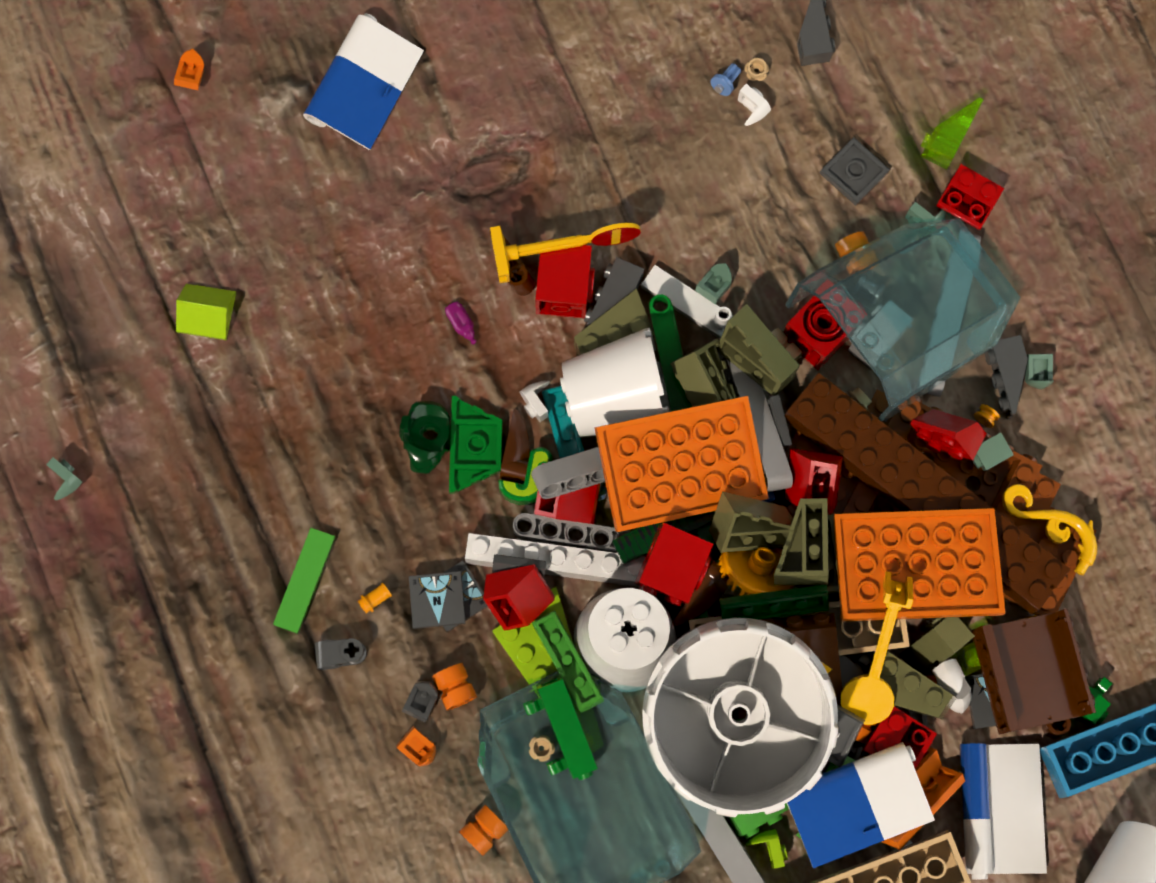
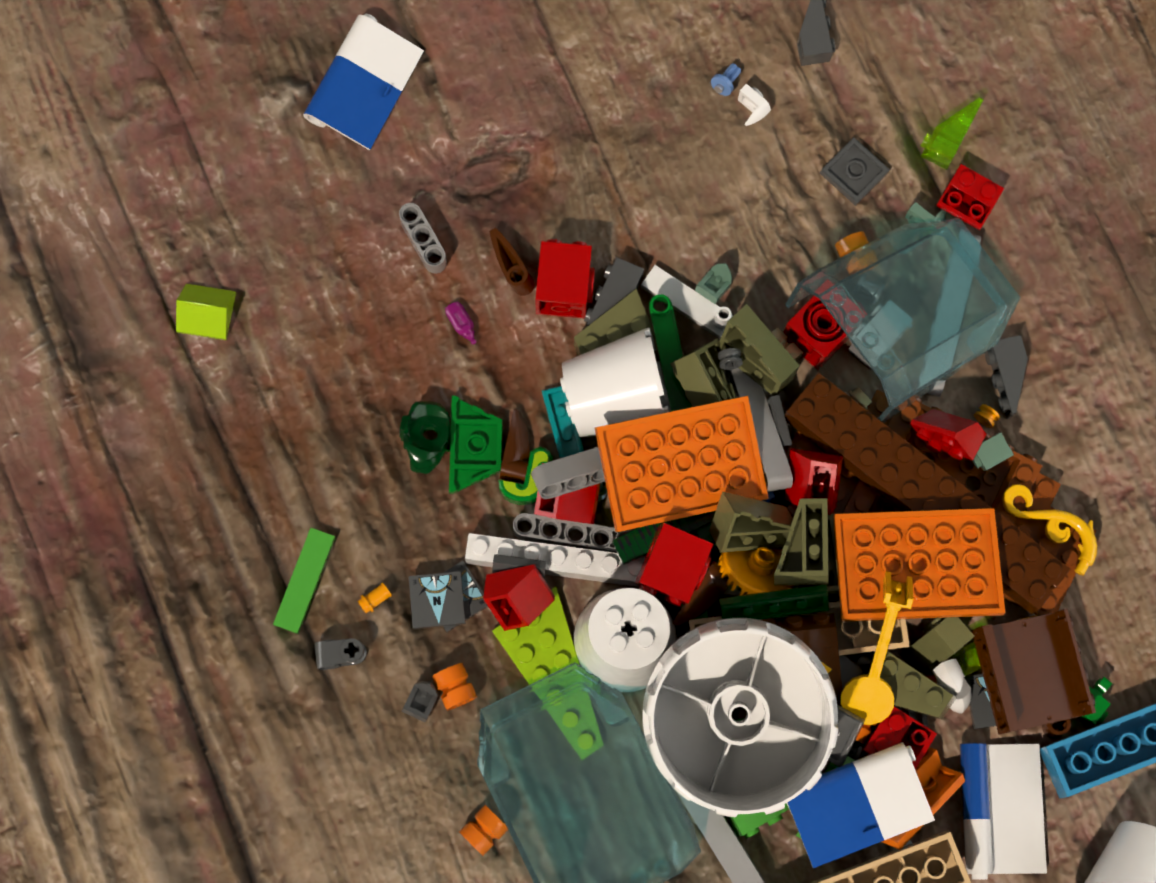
sand green plate [46,457,83,500] -> none
orange plate [174,48,204,90] -> none
orange plate [396,726,436,767] -> none
yellow piece [490,223,641,283] -> none
white plate [519,380,550,422] -> none
green brick [523,676,598,780] -> none
tan plate [529,735,555,762] -> none
bright green tile [532,611,604,713] -> none
tan plate [744,58,769,81] -> none
lime plate [746,829,788,869] -> none
sand green plate [1025,354,1054,390] -> none
none -> light grey beam [399,203,447,274]
none -> dark grey bush [718,348,743,370]

